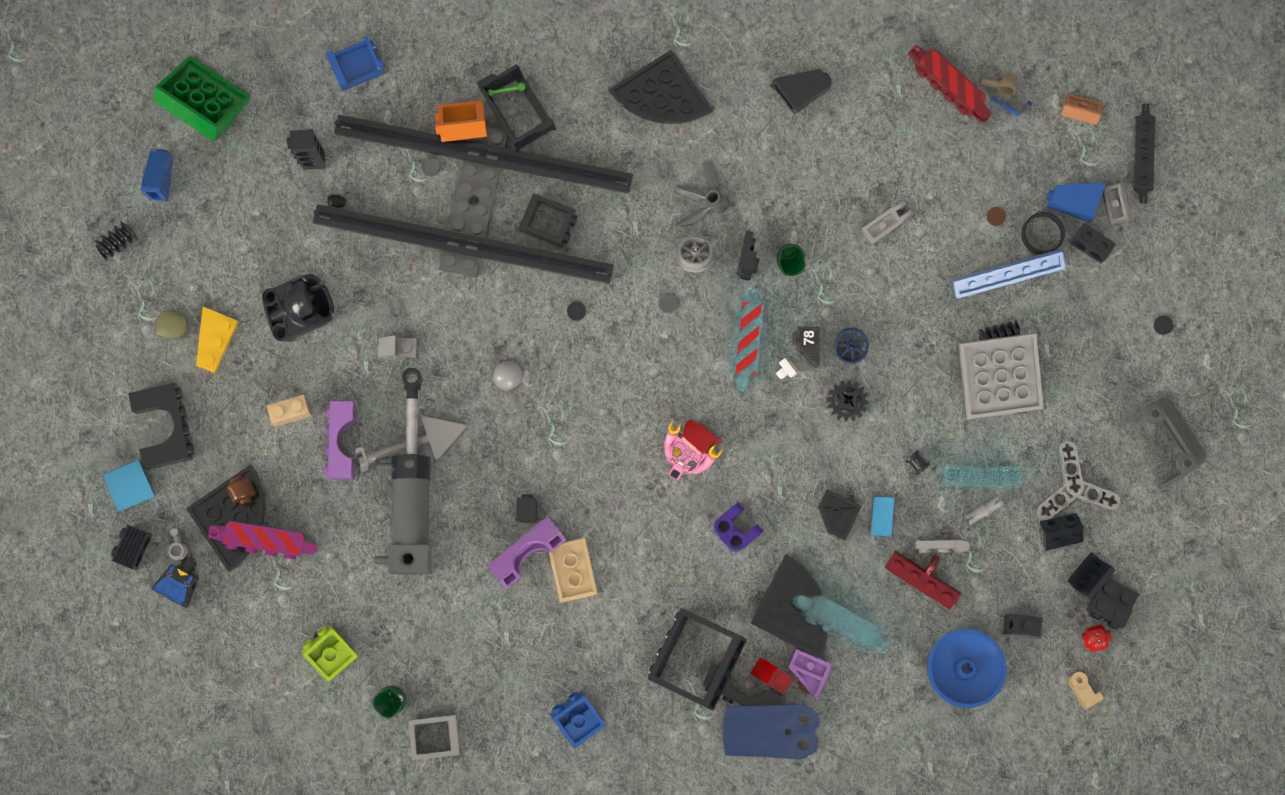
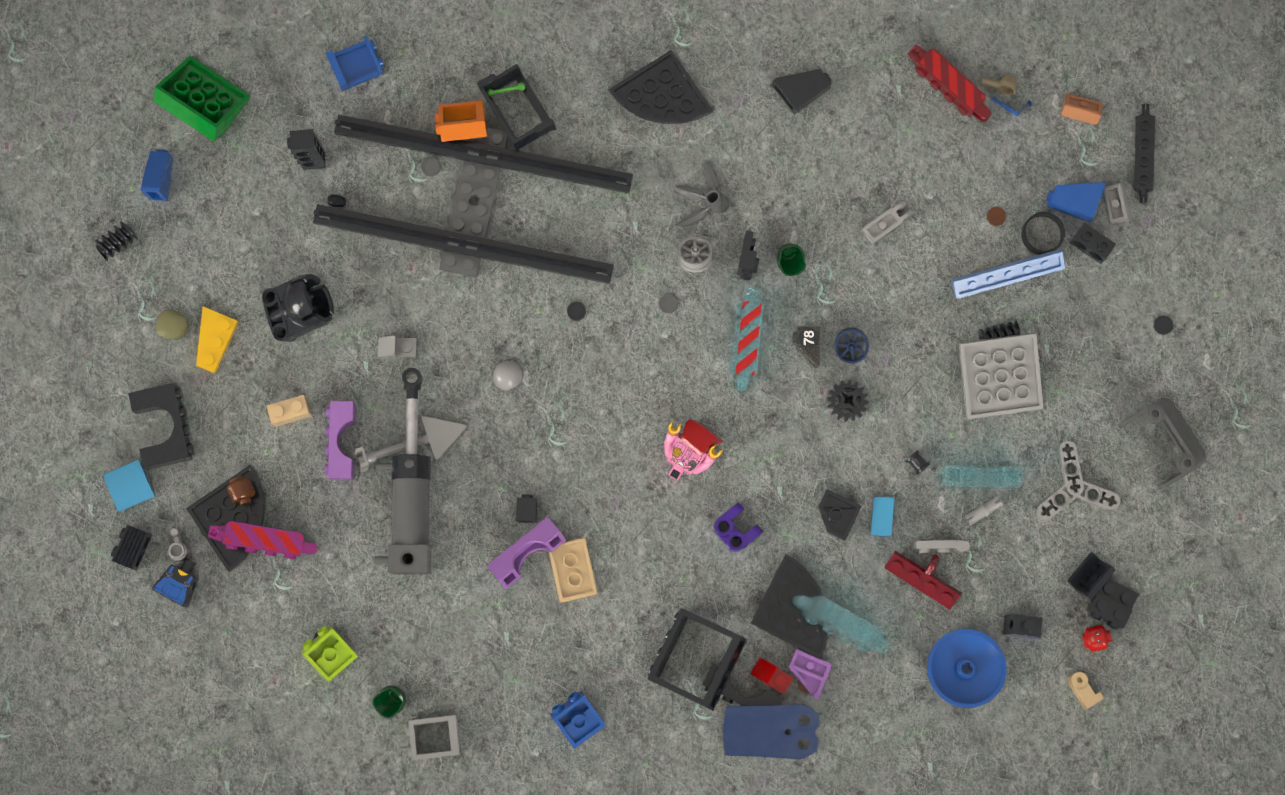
black window [519,193,578,248] -> none
white tile [776,357,800,379] -> none
black bracket [1040,513,1083,551] -> none

